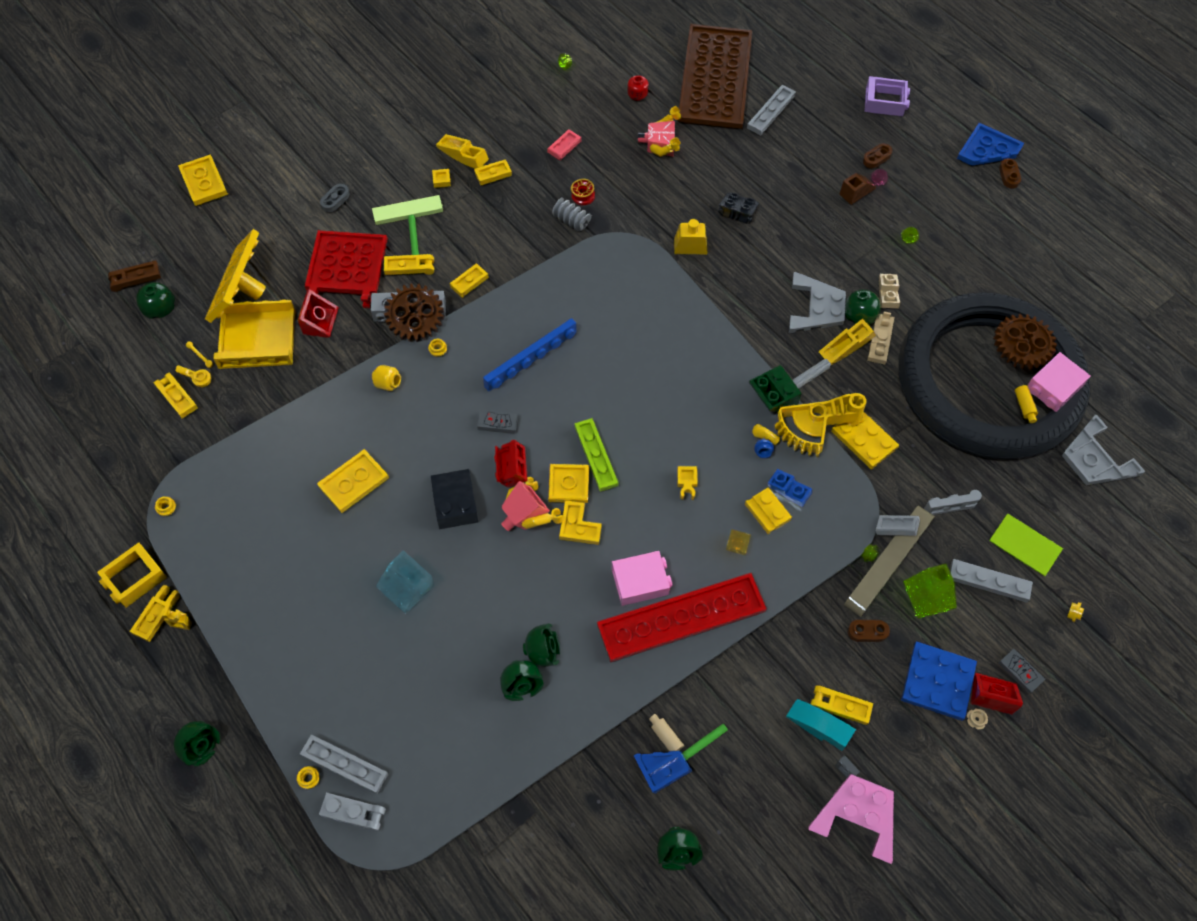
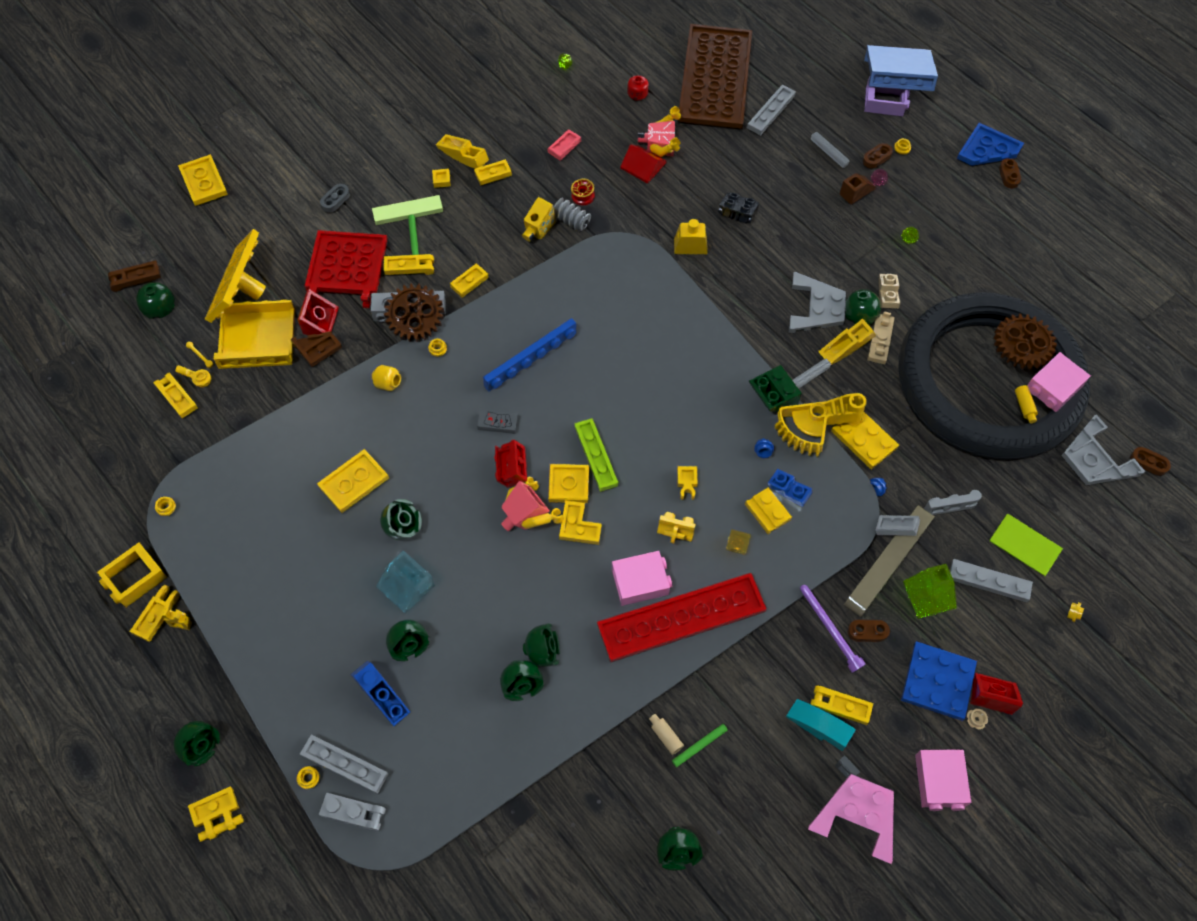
black slope [431,469,479,530] -> none
blue wing [634,751,692,793] -> none
yellow arm [752,424,780,445] -> none
clear neon green plate [861,544,879,563] -> none
dark grey tile [998,649,1045,694] -> none
none -> yellow plate [188,786,244,842]
none -> reddish brown wing [290,331,342,367]
none -> blue slope [350,661,410,726]
none -> dark green cylinder [380,499,422,540]
none -> dark green cylinder [386,620,430,661]
none -> yellow torso [522,197,557,242]
none -> red slope [620,144,666,184]
none -> yellow hips [657,512,696,544]
none -> medium lavender piece [800,585,866,673]
none -> light grey axle [811,132,850,168]
none -> panel [864,45,938,91]
none -> blue plate [870,478,887,496]
none -> yellow plate [894,138,911,154]
none -> bright pink brick [915,750,971,811]
none -> reddish brown plate [1130,447,1171,476]

